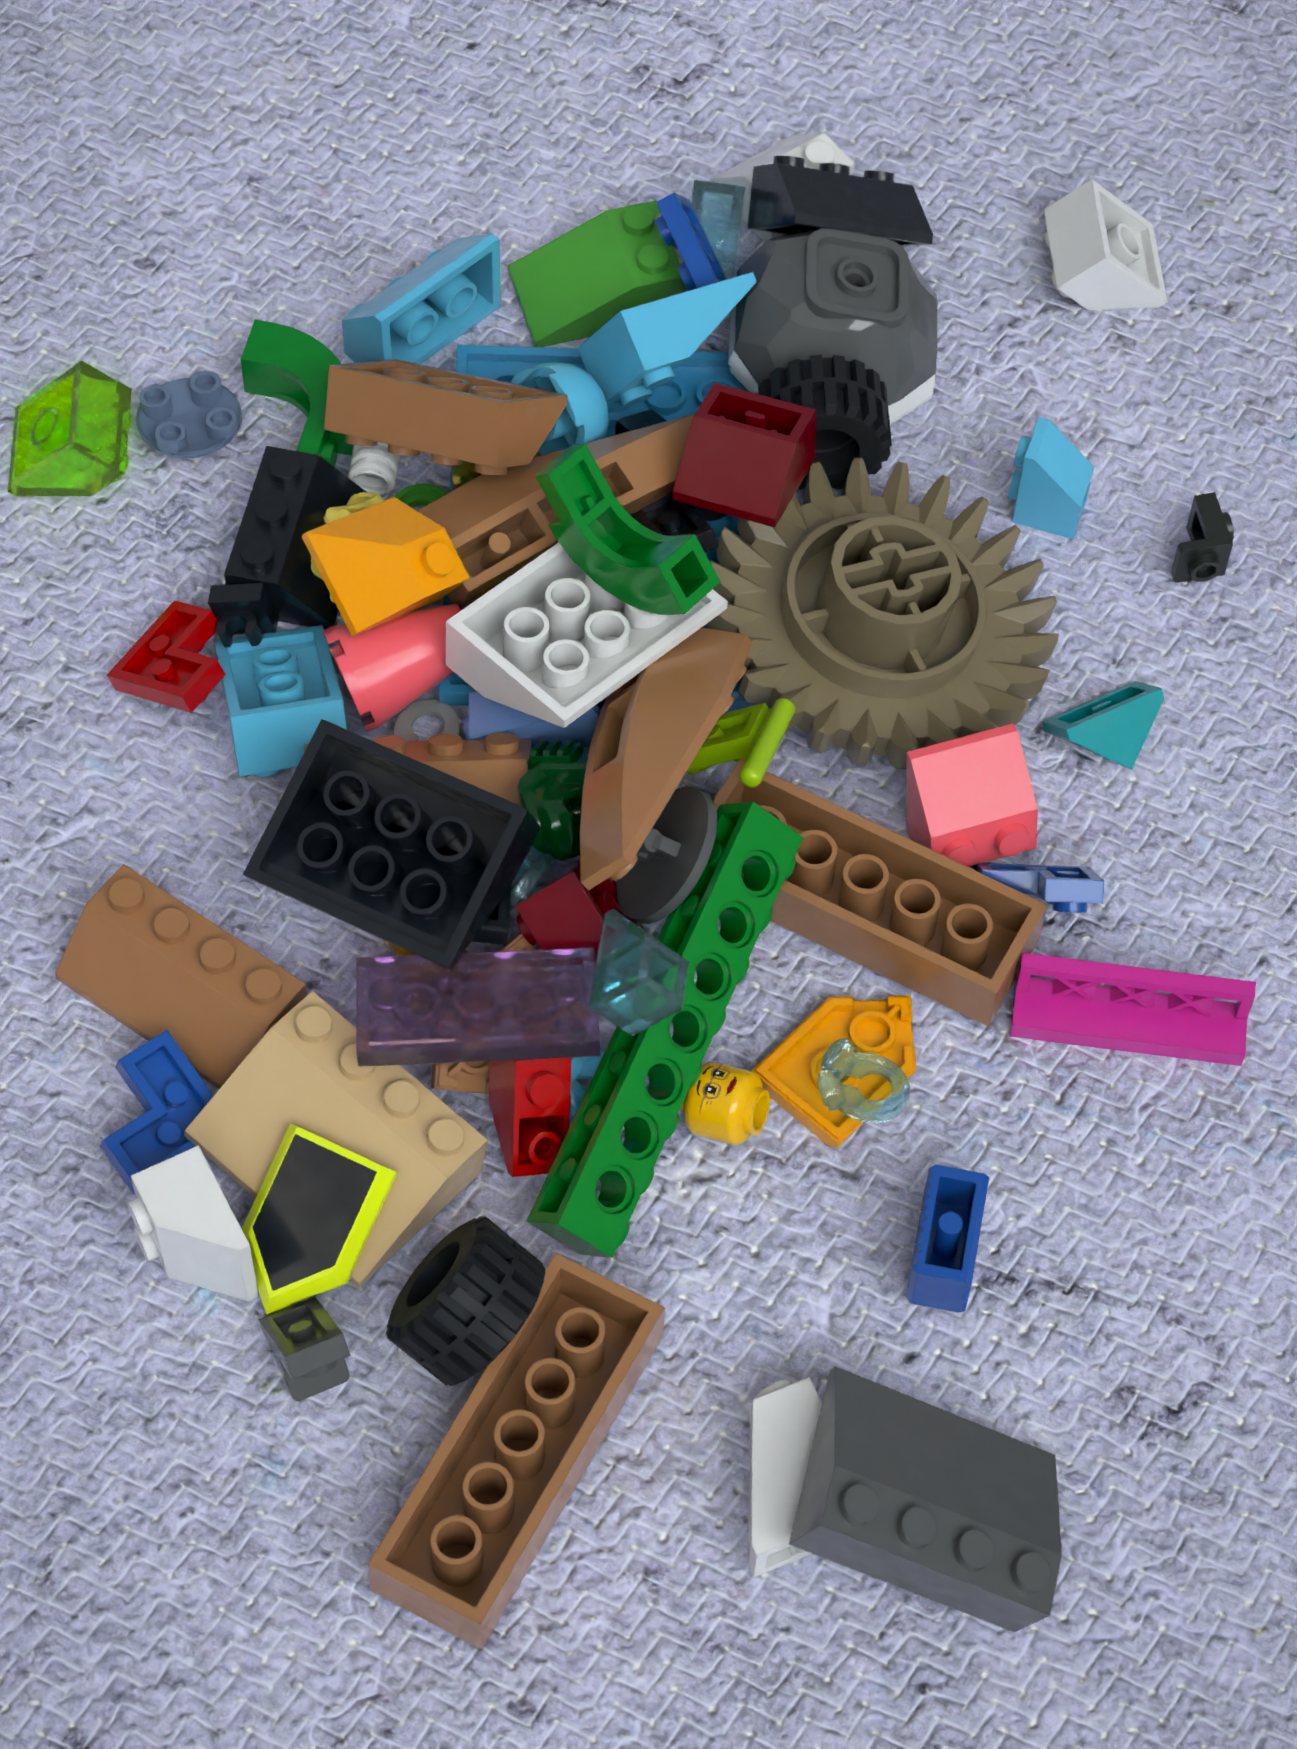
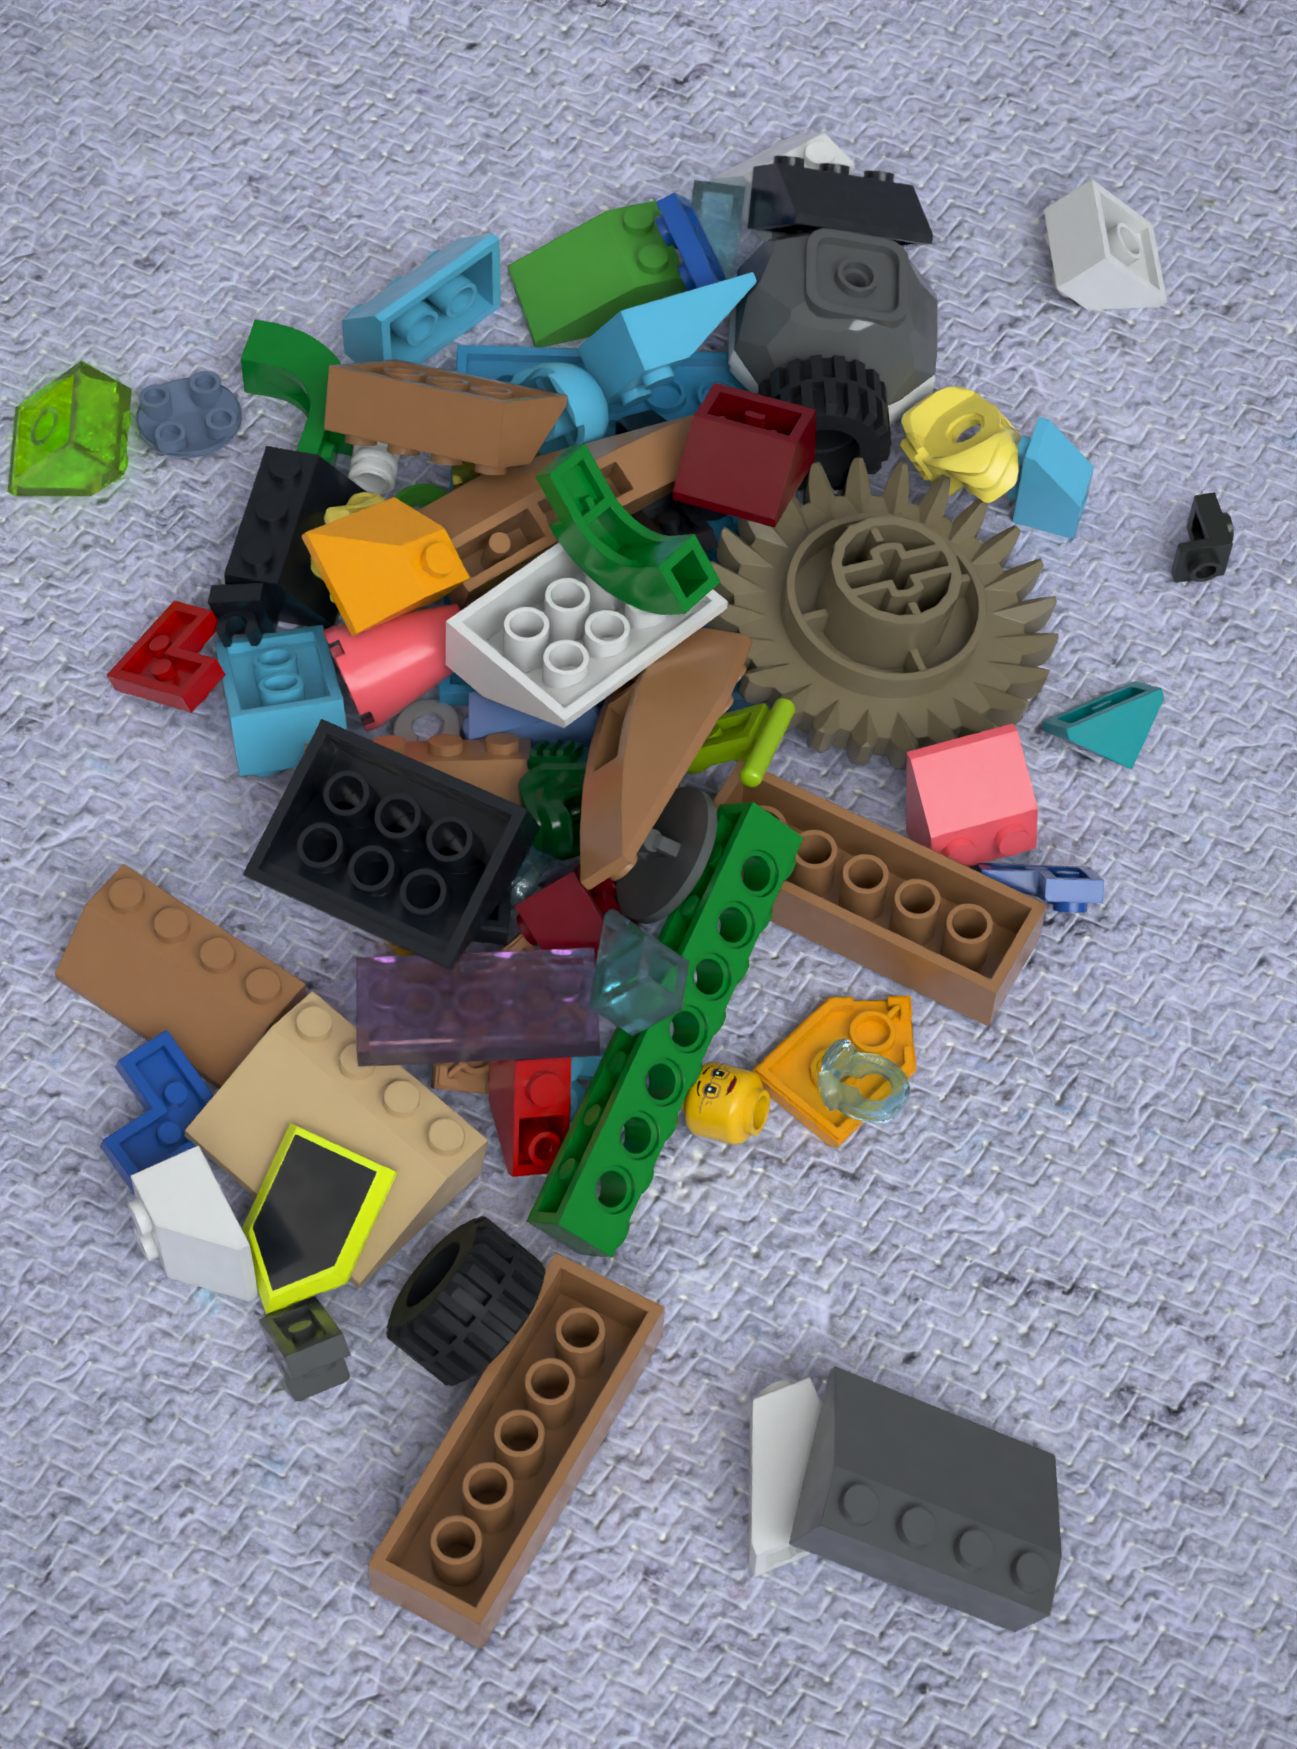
blue brick [906,1164,989,1313] -> none
dark pink fence [1010,953,1256,1066] -> none
none -> light yellow piece [900,386,1022,503]

